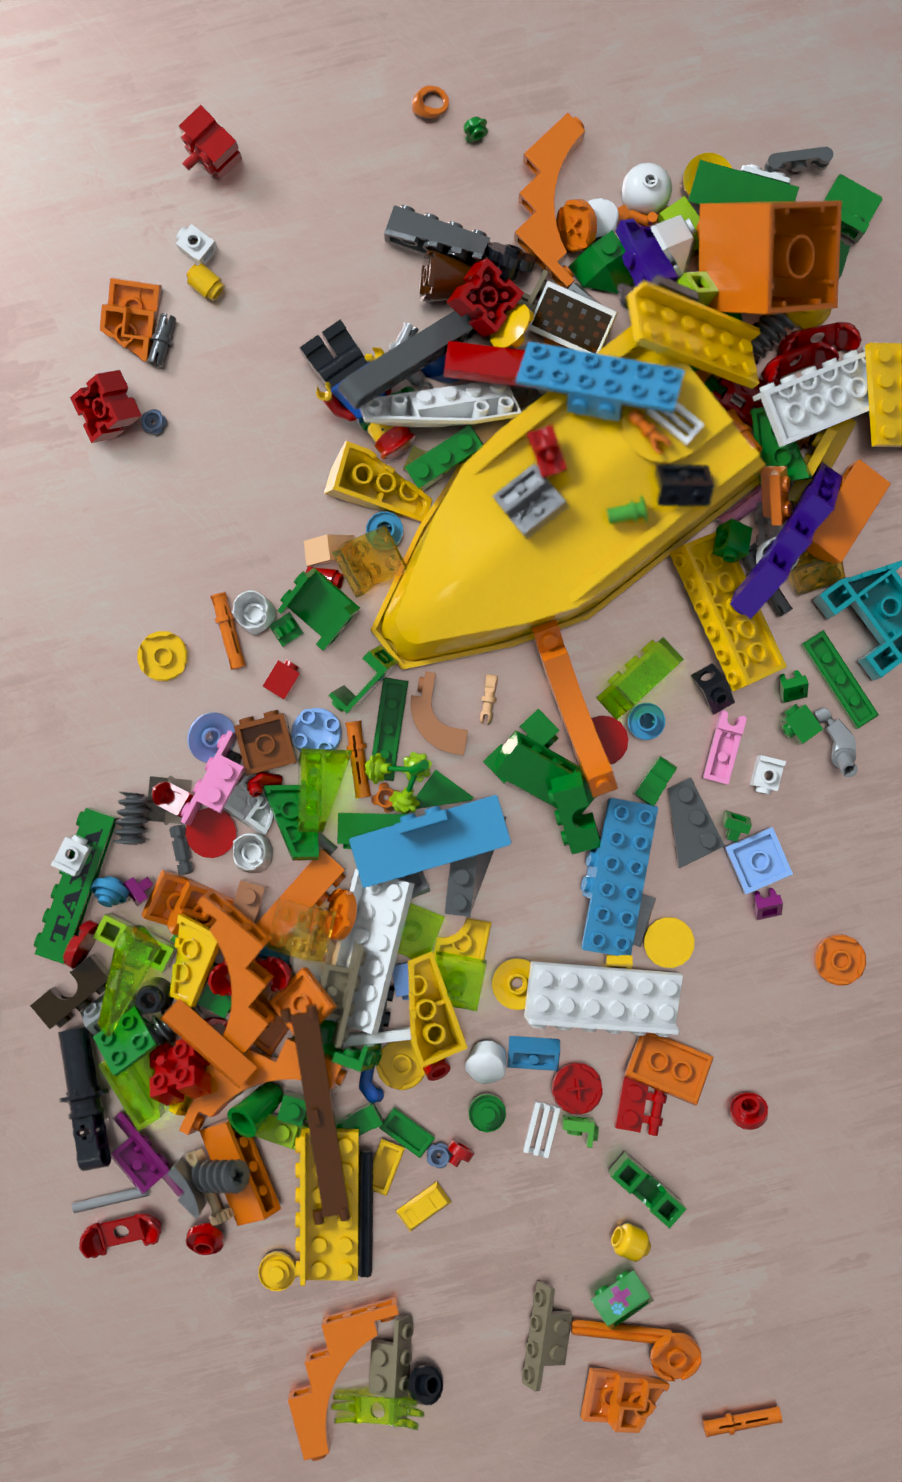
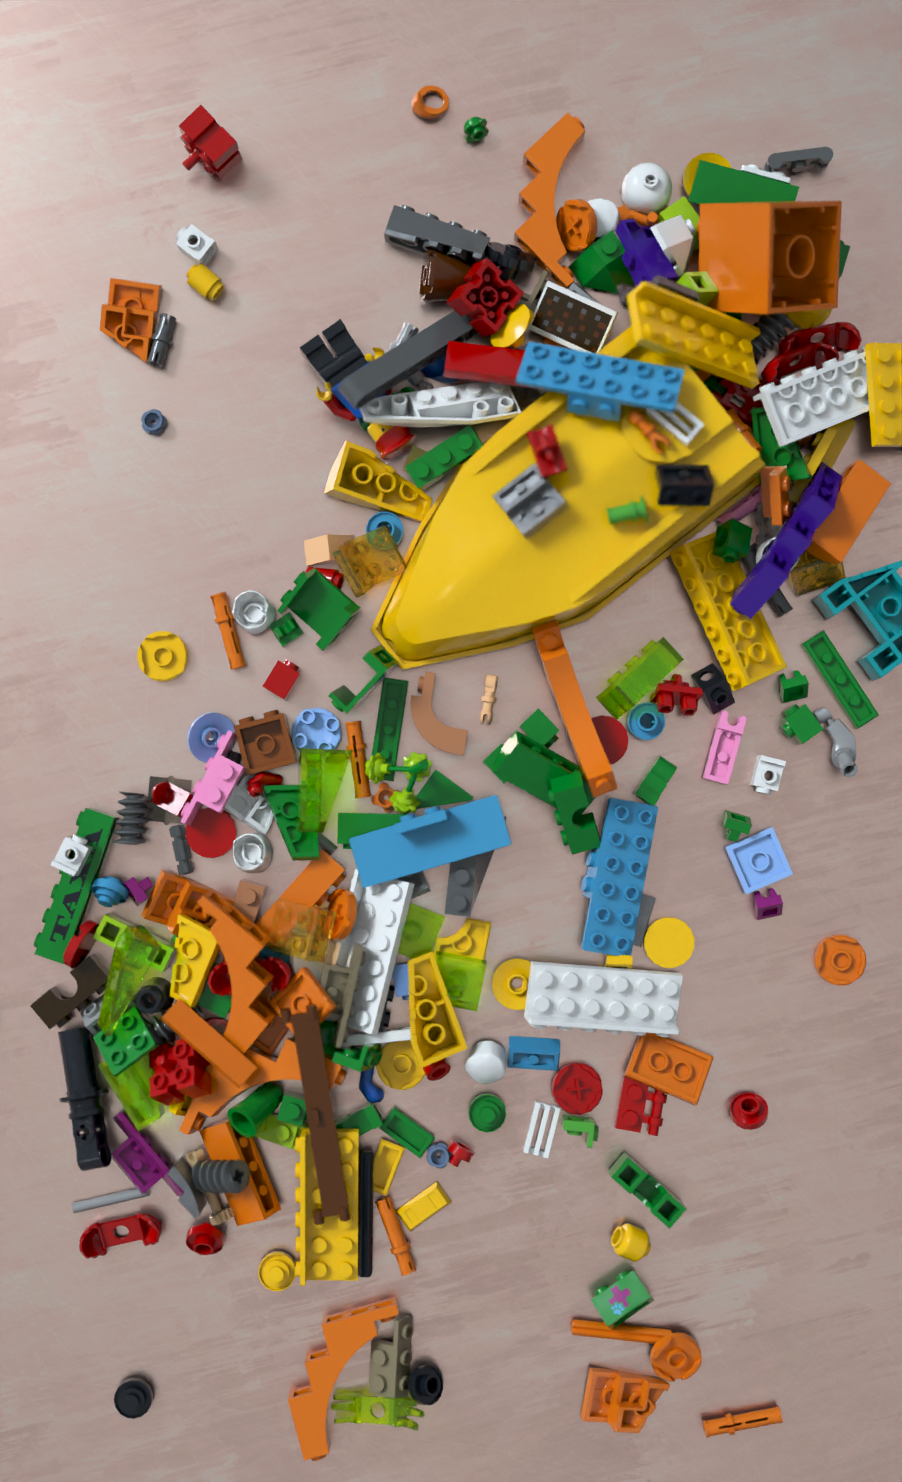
red brick [70,370,142,443] -> none
dark tan bracket [522,1281,572,1391] -> none
dark grey wing [667,777,725,868] -> none
green bracket [824,174,883,243] -> none
none -> black plate [114,1378,153,1419]
none -> orange pin [375,1196,417,1276]
none -> red hips [650,674,703,716]

